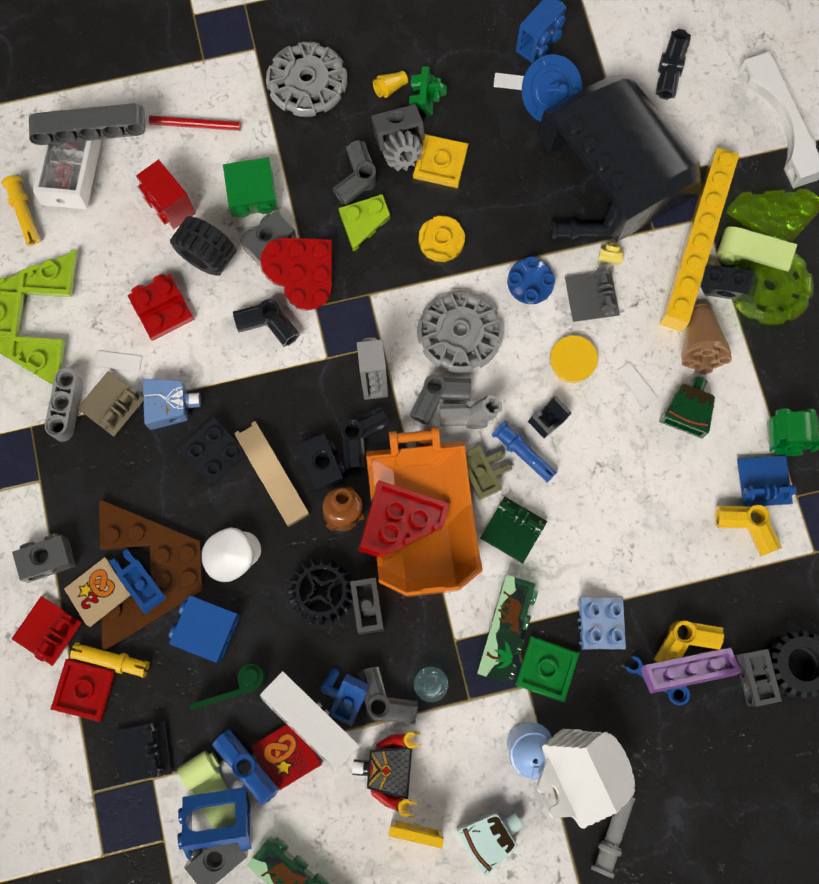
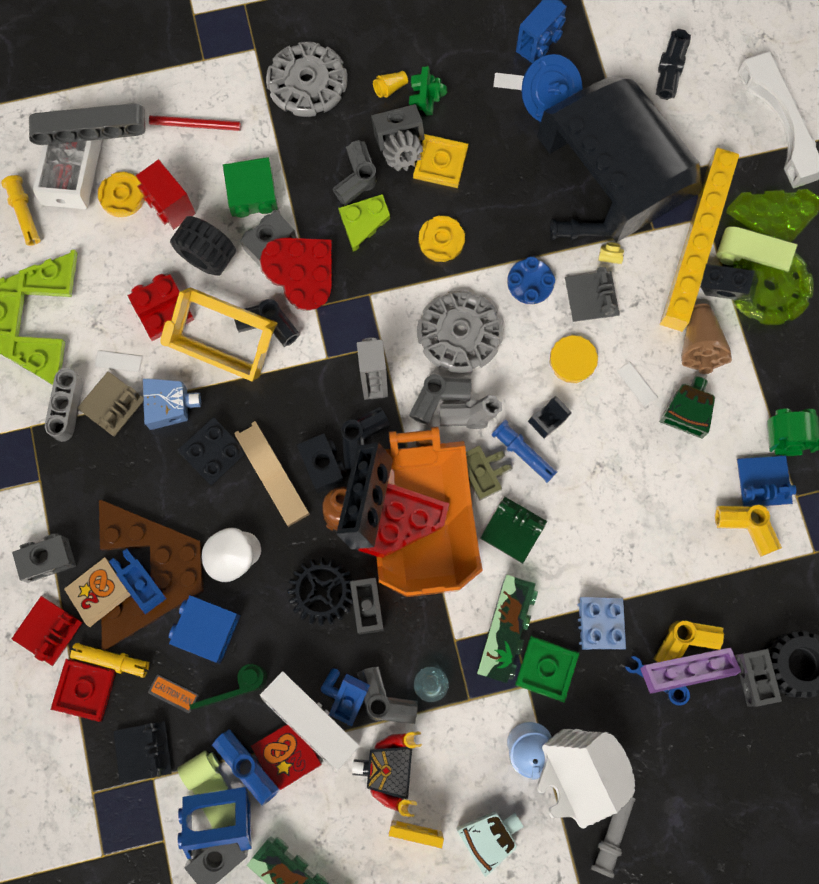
none -> yellow tile [98,172,145,217]
none -> orange sticker [148,675,198,713]
none -> yellow piece [160,287,278,382]
none -> black brick [336,443,393,549]

